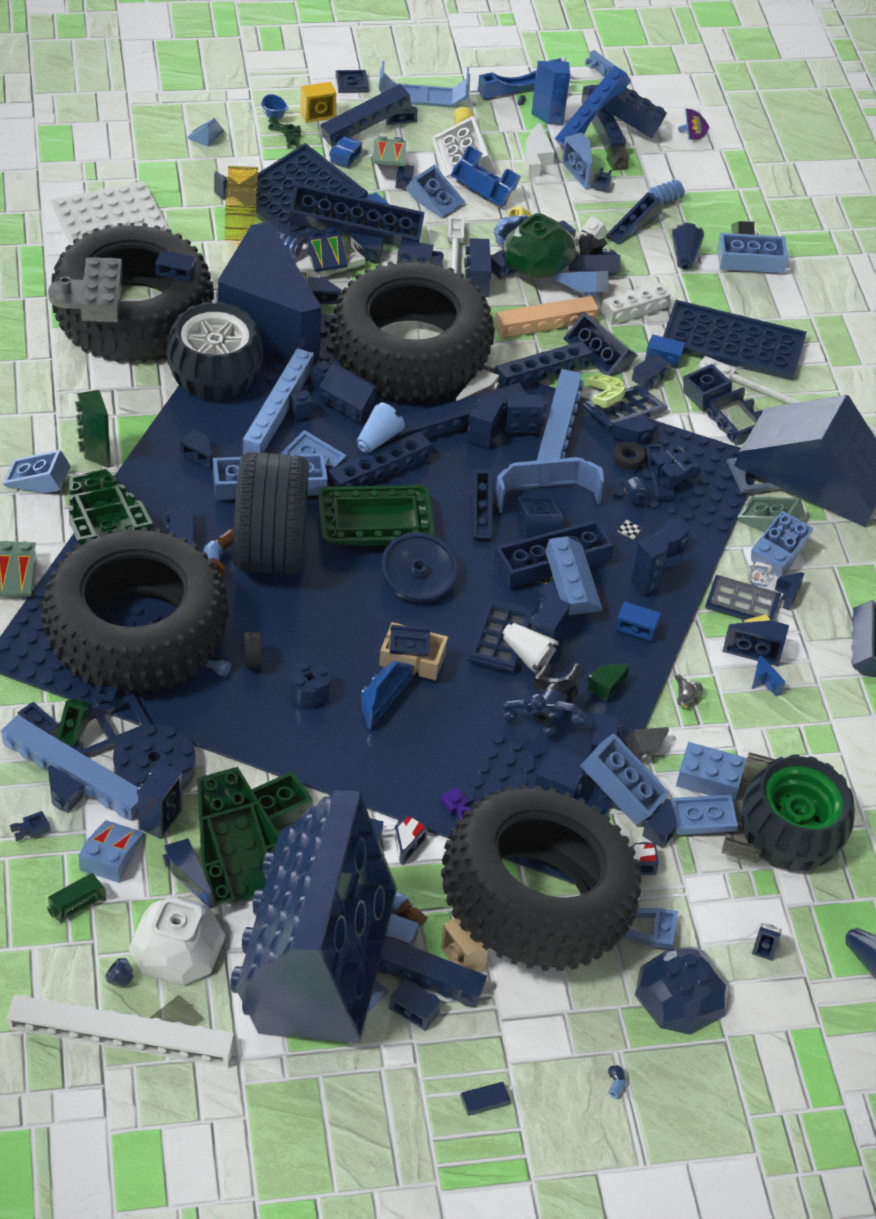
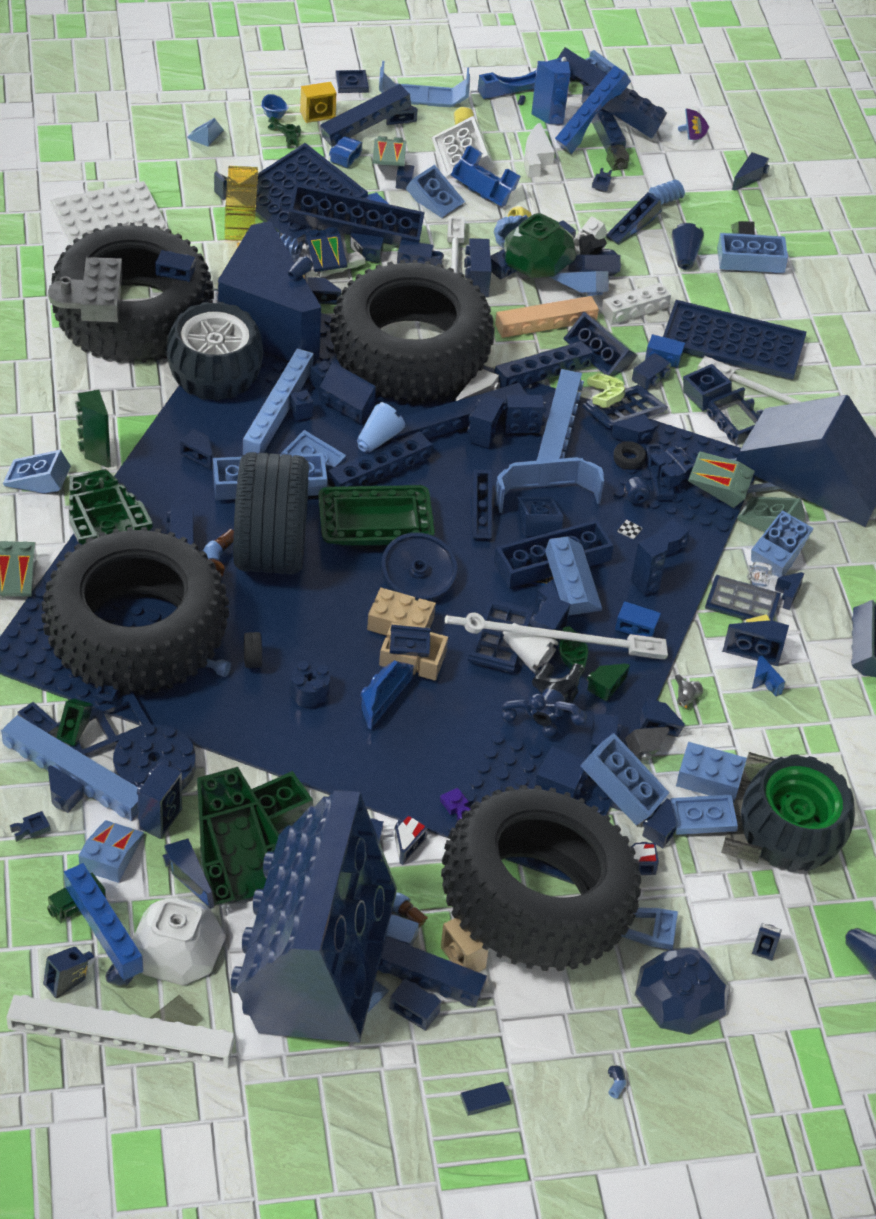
medium blue slope [562,133,592,190] -> none
none -> dark blue torso [43,946,95,998]
none -> blue brick [63,863,144,981]
none -> dark blue cone [287,256,313,280]
none -> tan piece [367,588,436,635]
none -> white bar [445,613,668,660]
none -> dark blue brick [557,47,607,86]
none -> dark green hat [559,626,588,671]
none -> dark blue slope [640,699,685,737]
none -> sand green slope [688,451,754,508]
none -> dark blue slope [732,152,770,191]

